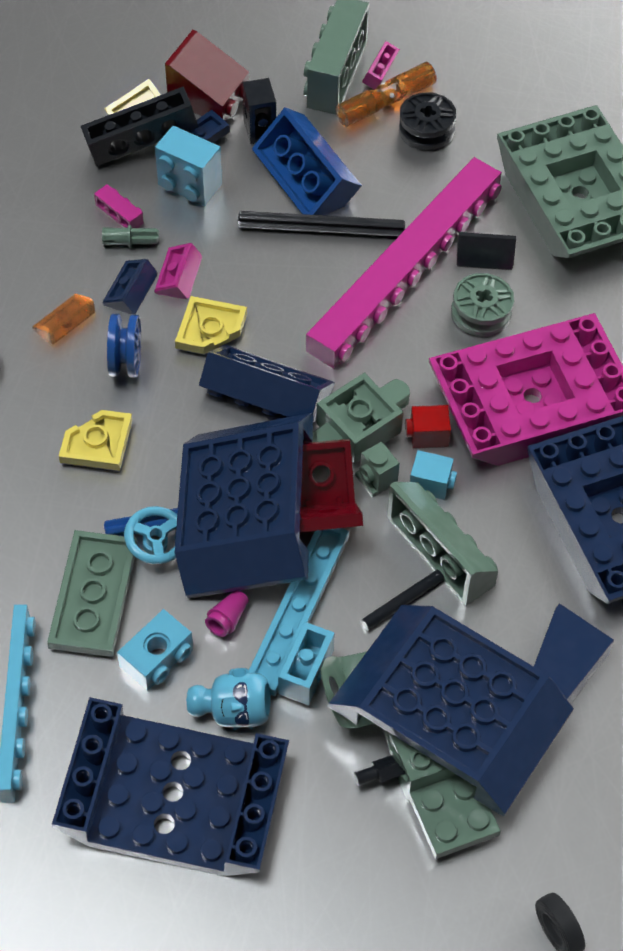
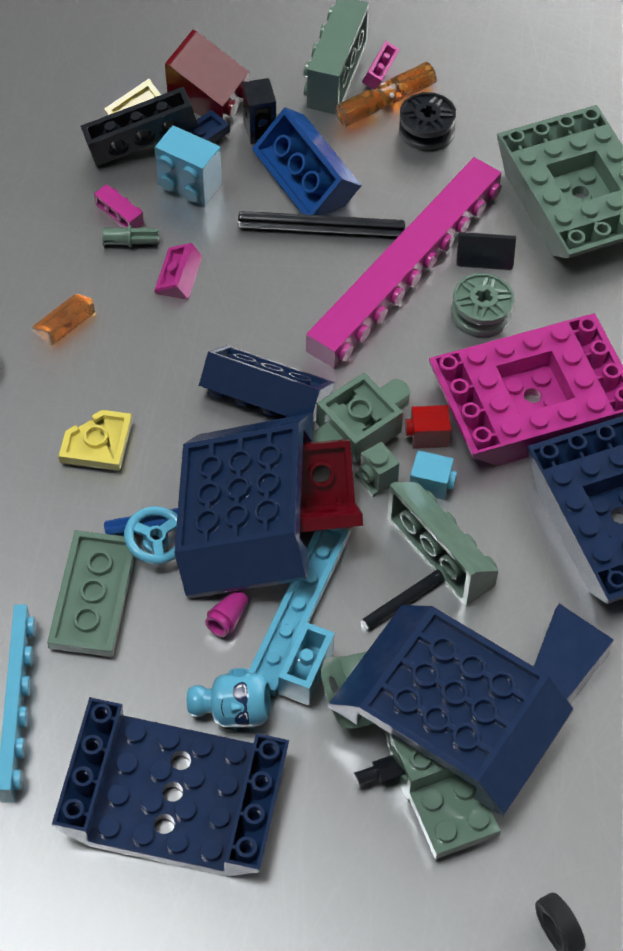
dark blue slope [102,259,158,314] -> none
blue wheel [107,314,142,378] -> none
medium azure brick [117,609,193,691] -> none
light yellow plate [175,296,247,354] -> none

